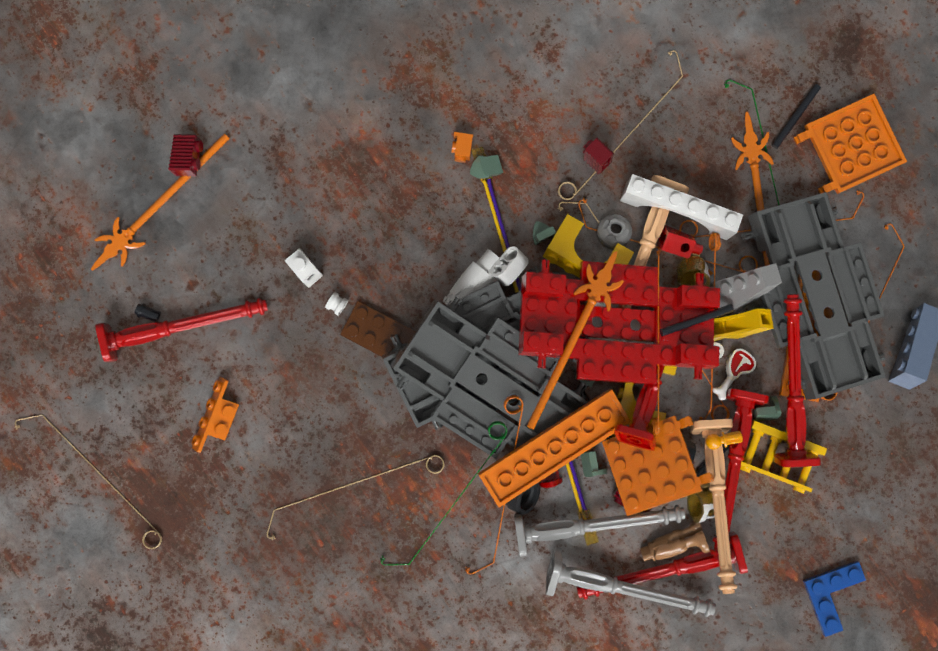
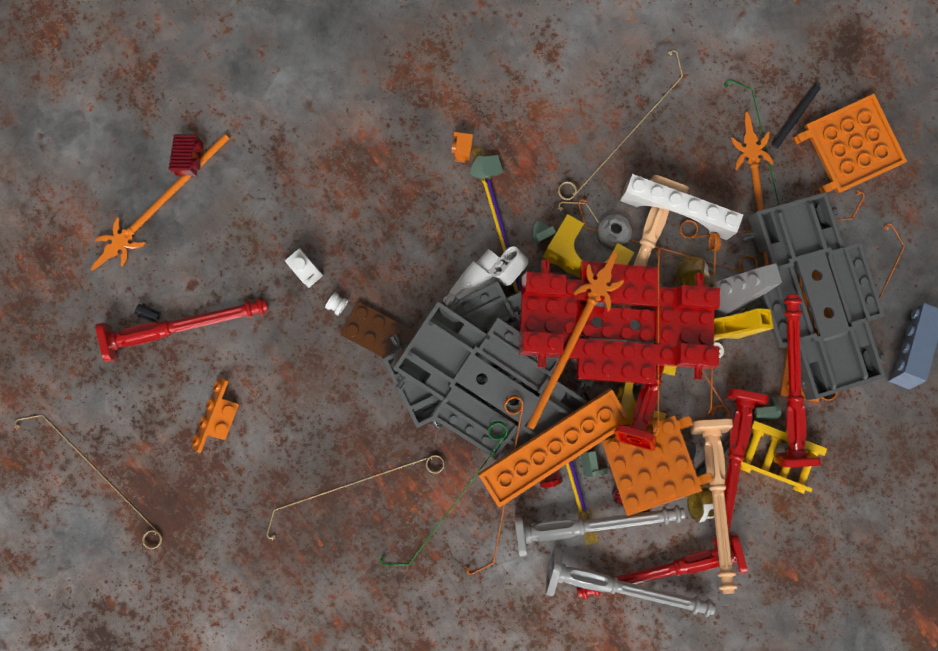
black tyre [506,483,540,515] -> none
dark red brick [583,137,614,174] -> none
medium nougat piece [640,521,710,561] -> none
red torso [656,225,703,259] -> none
black bar [660,304,734,336] -> none
light orange axle [706,431,743,450] -> none
white piece [712,349,756,400] -> none
blue plate [803,561,866,637] -> none

